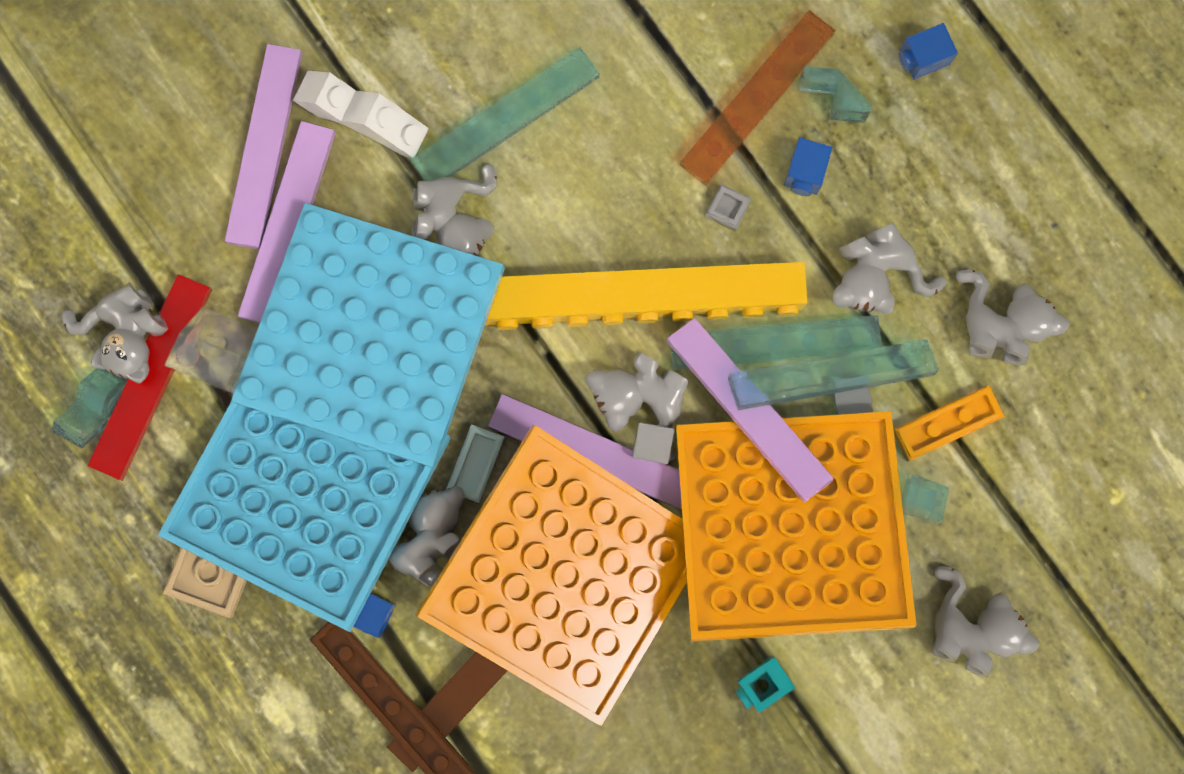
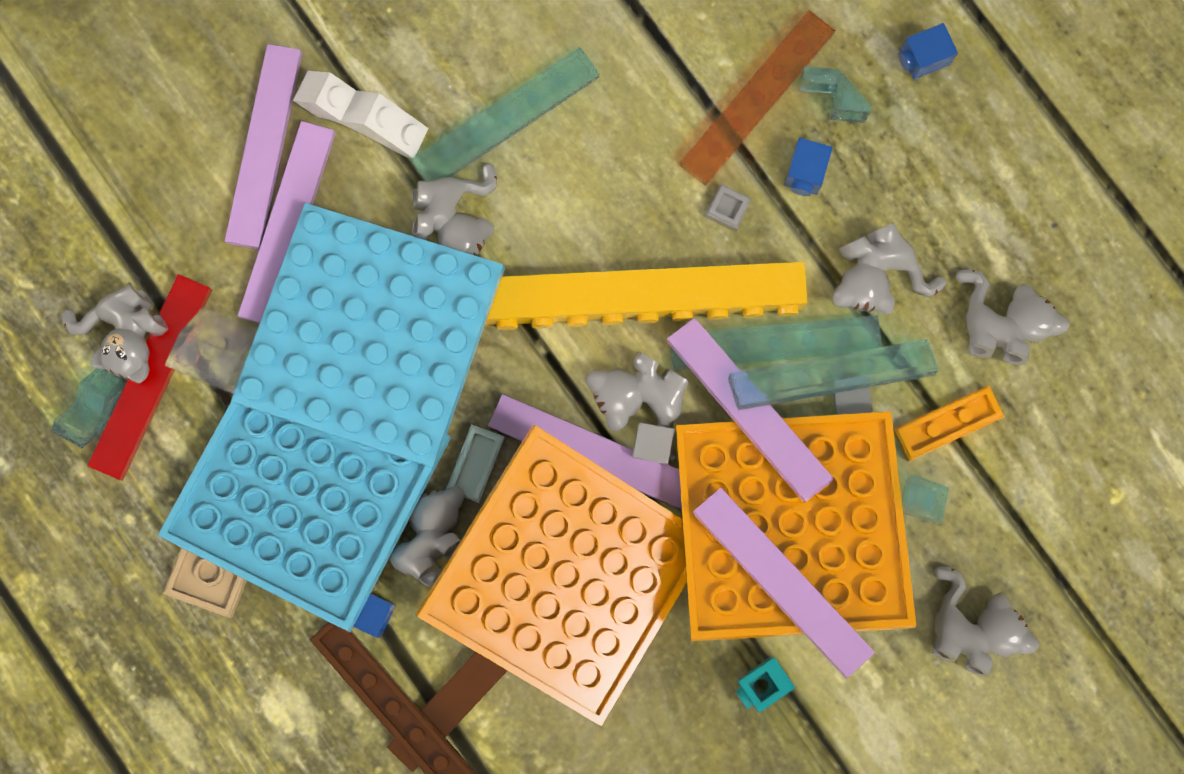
none -> lavender tile [694,488,875,679]

